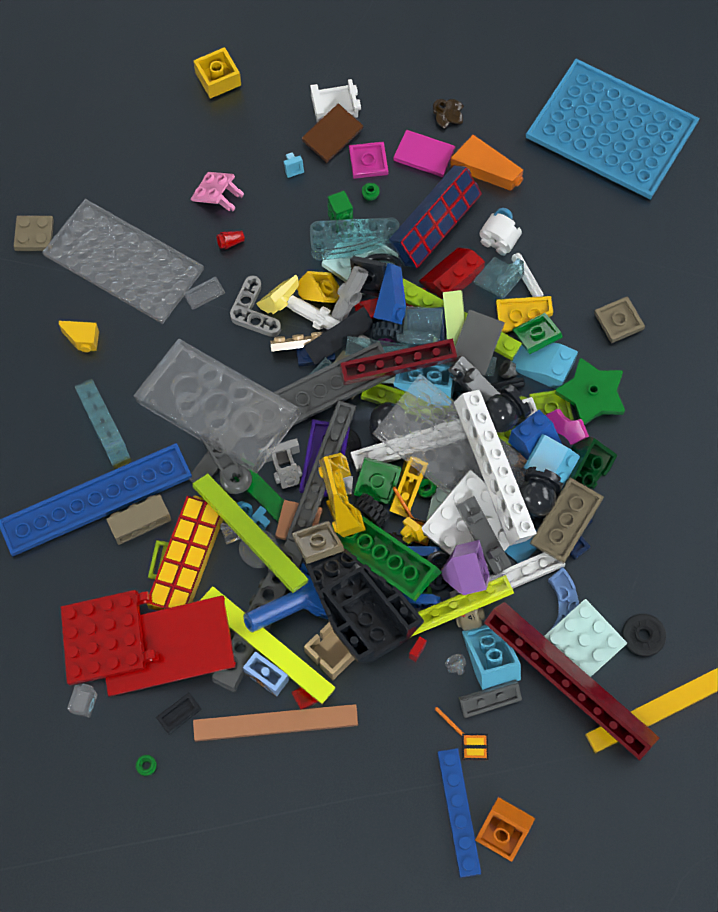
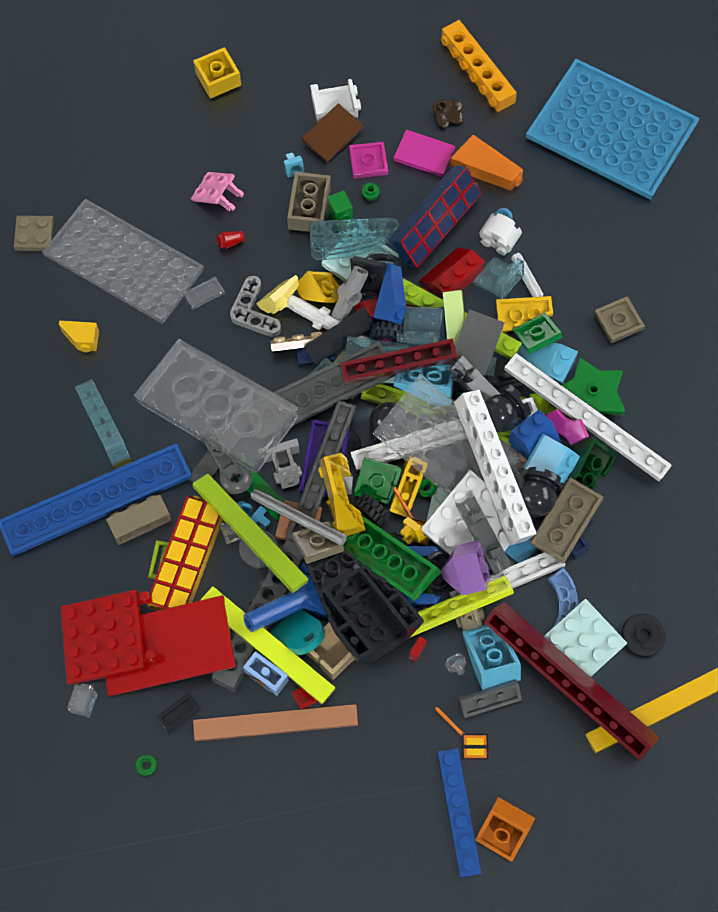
none -> light grey axle [251,489,347,545]
none -> teal tile [270,609,325,655]
none -> dark tan brick [287,172,331,233]
none -> light orange brick [441,20,517,112]
none -> white plate [504,353,672,482]

